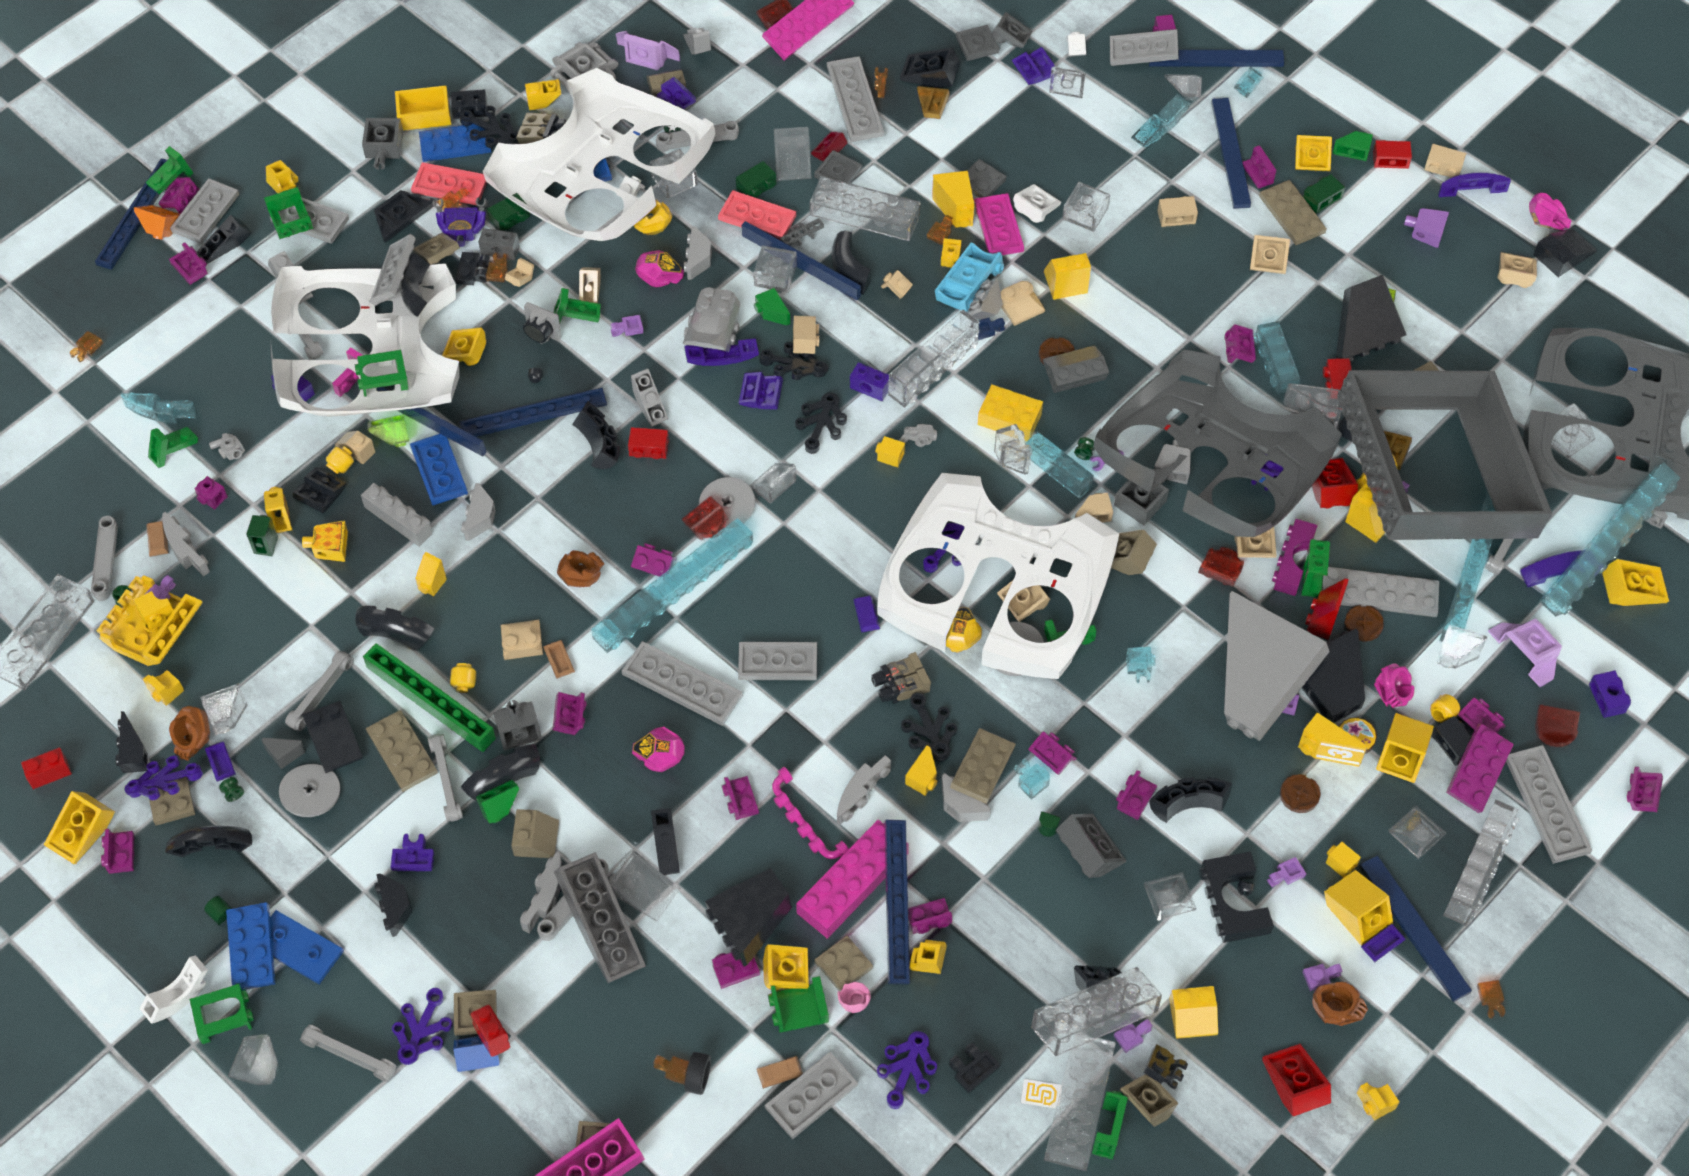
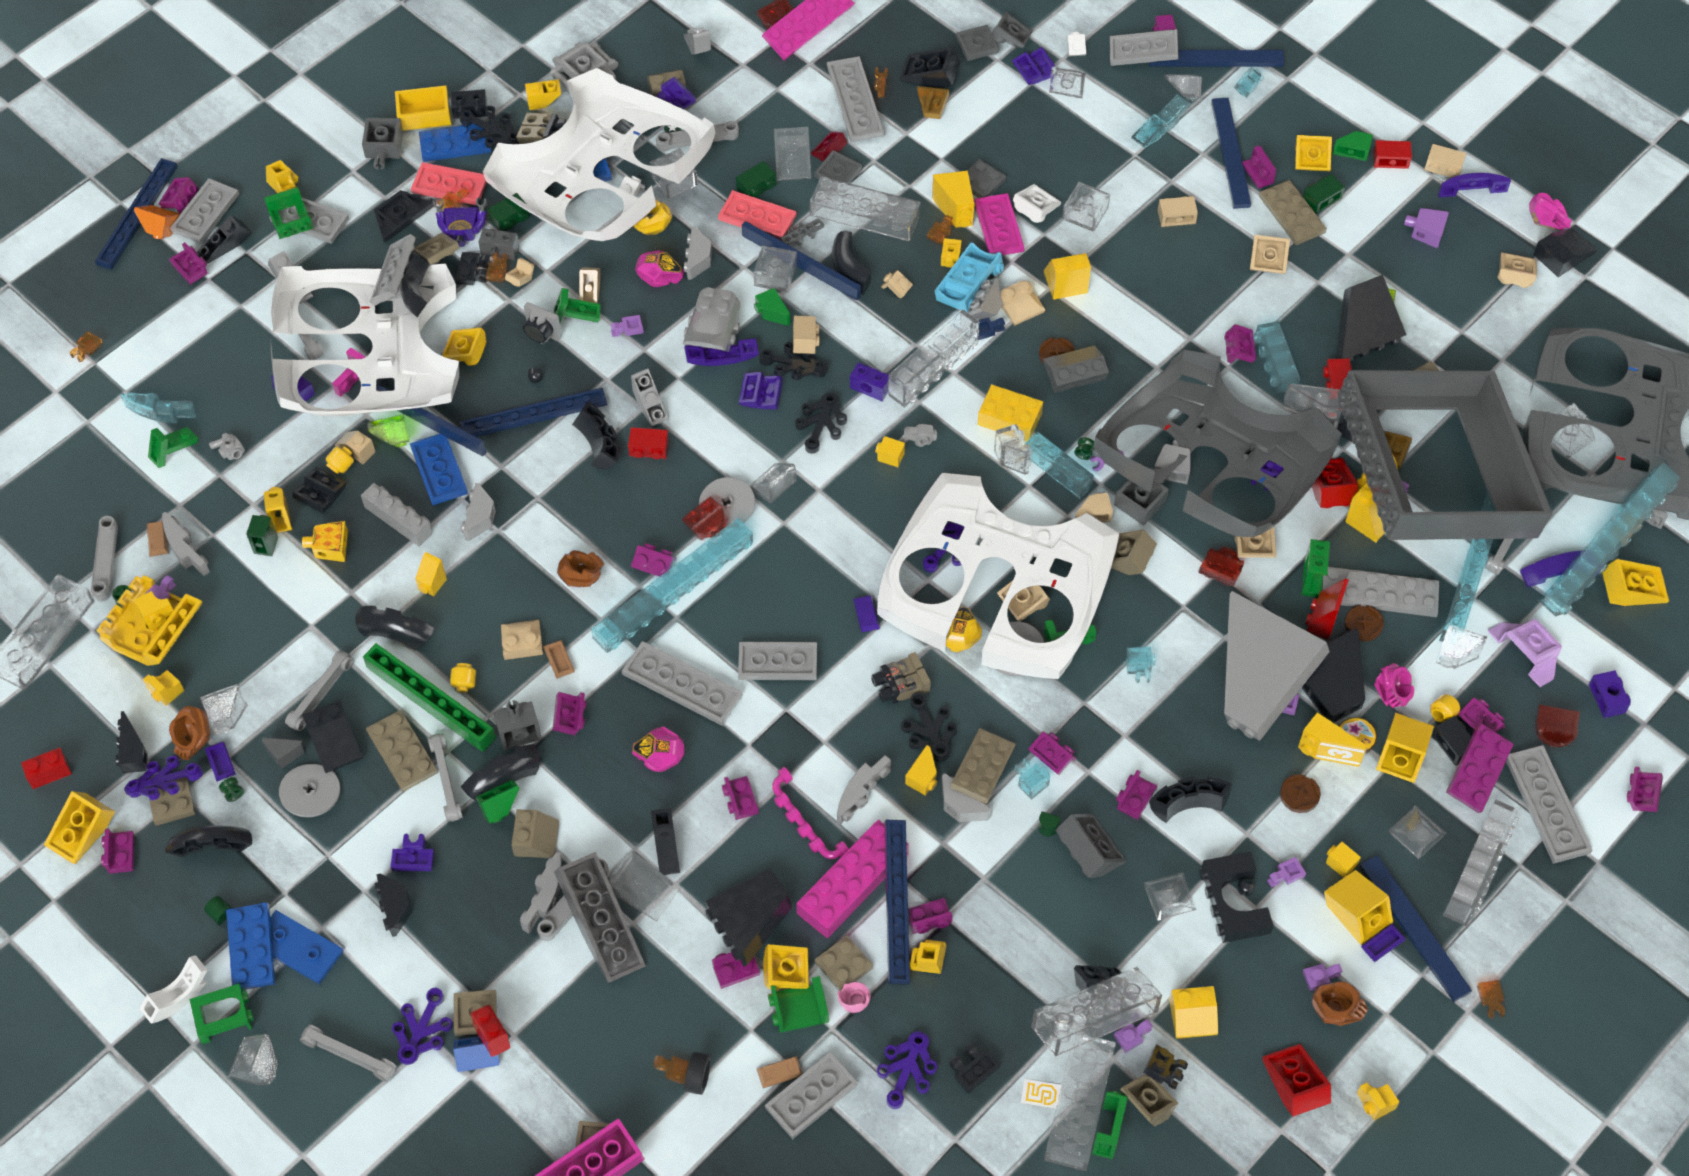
green bracket [145,146,193,195] -> none
magenta brick [194,476,228,509] -> none
green panel [354,350,408,397] -> none
lavender piece [616,31,680,70] -> none
magenta arch [1272,519,1318,596] -> none

